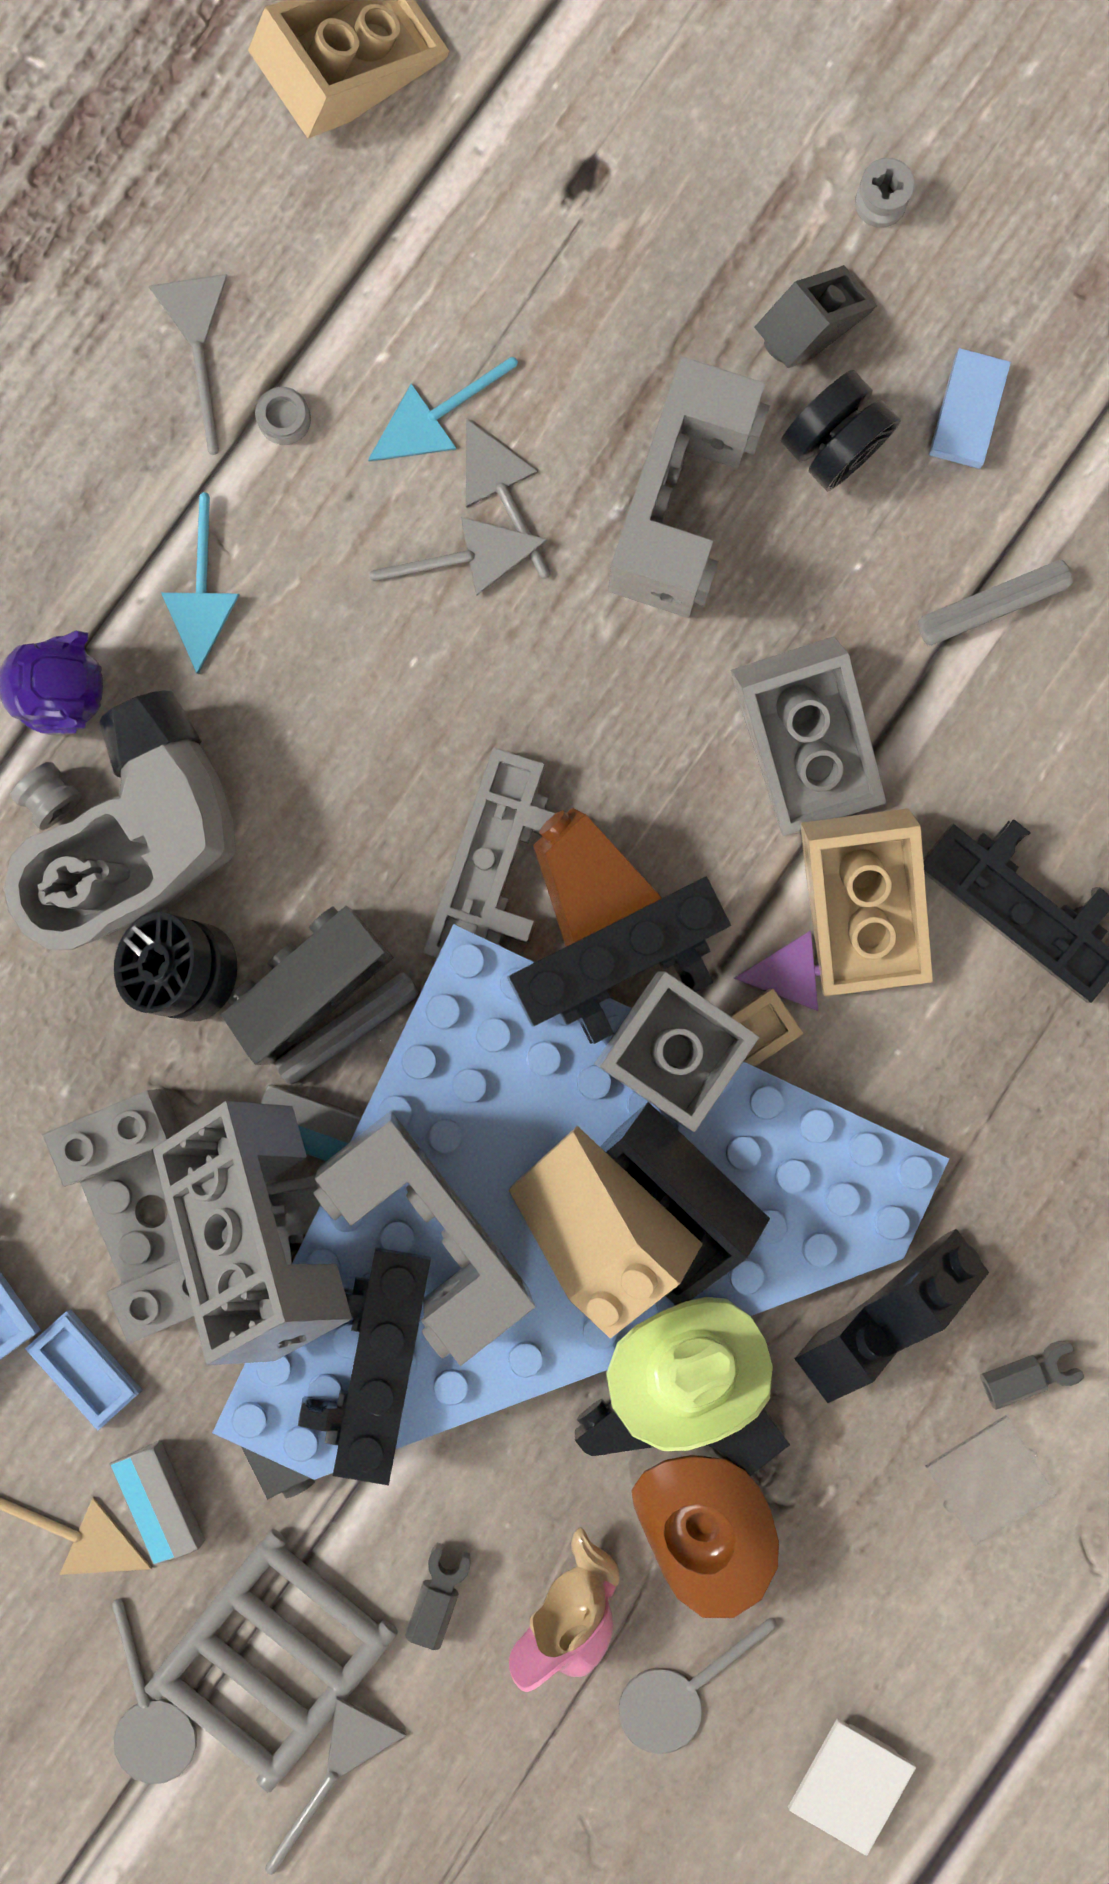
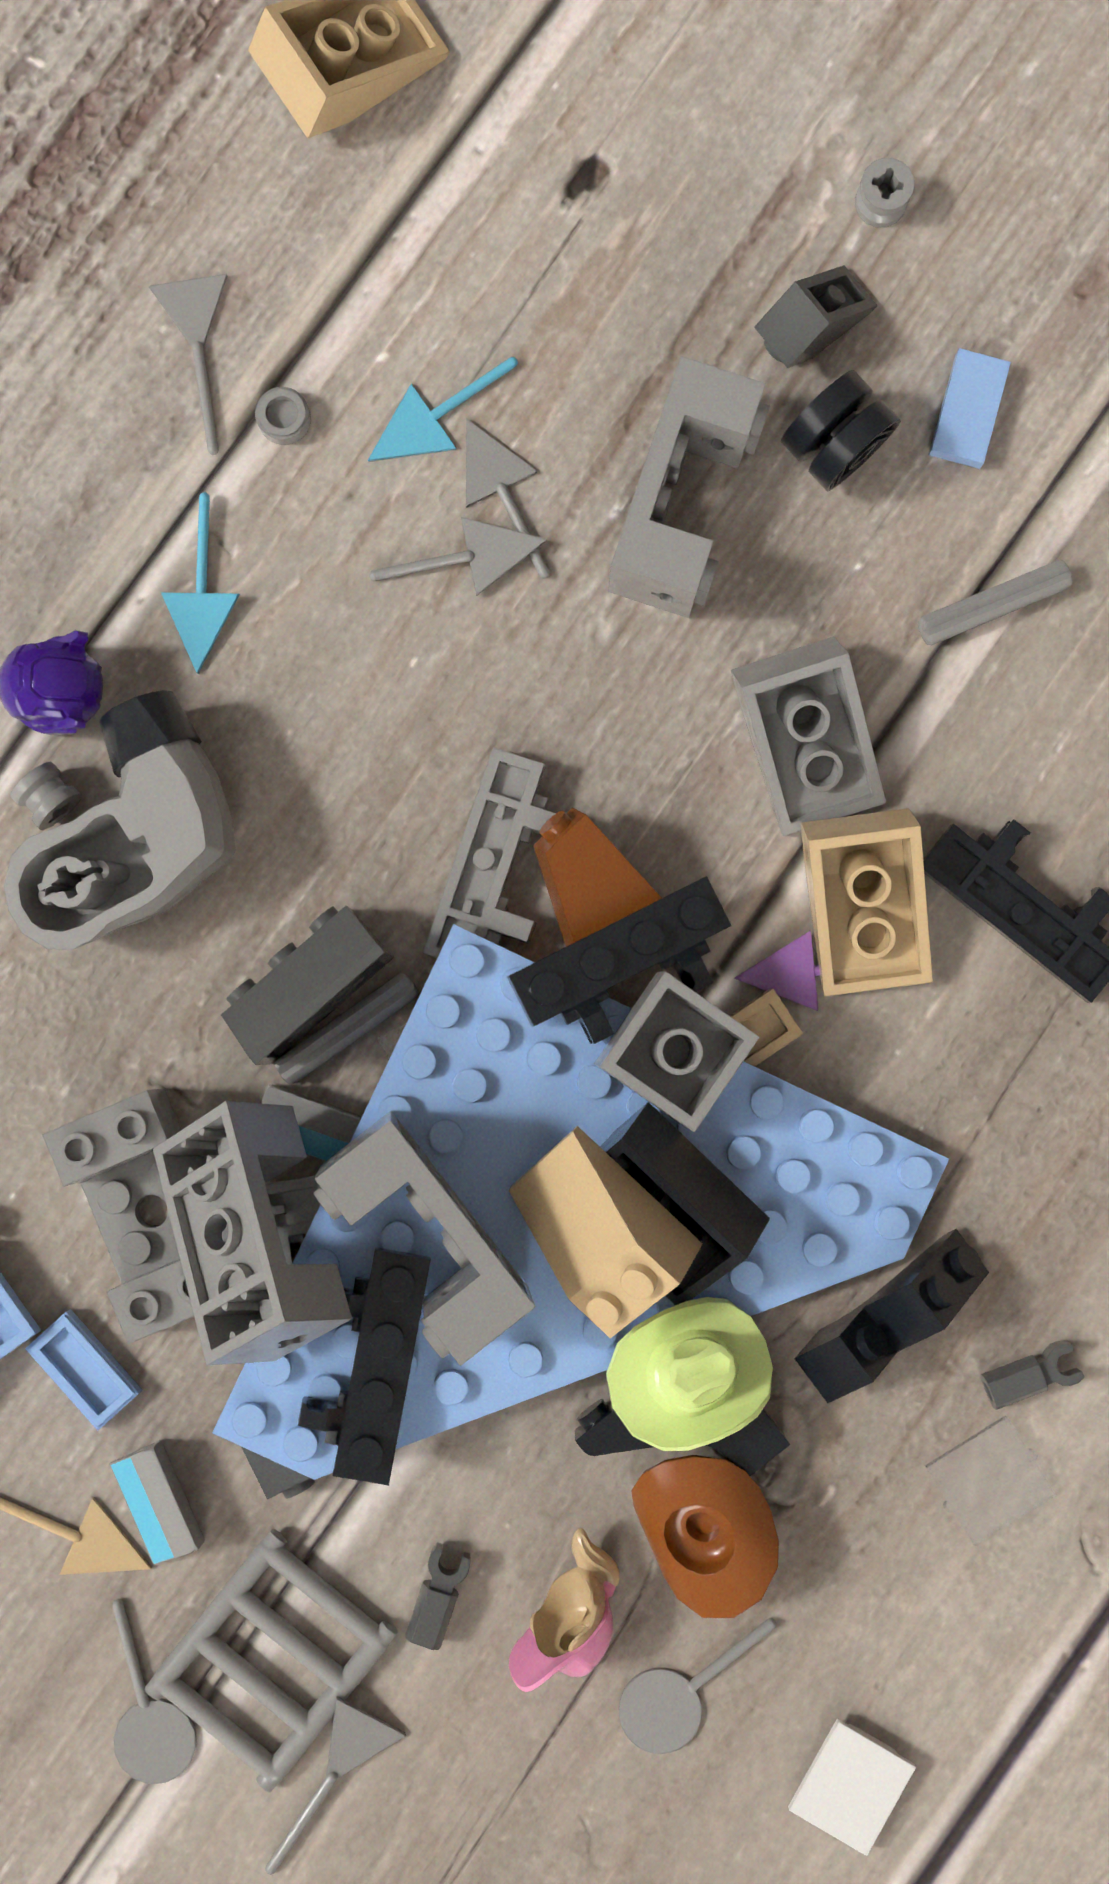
black wheel [114,912,238,1022] -> none

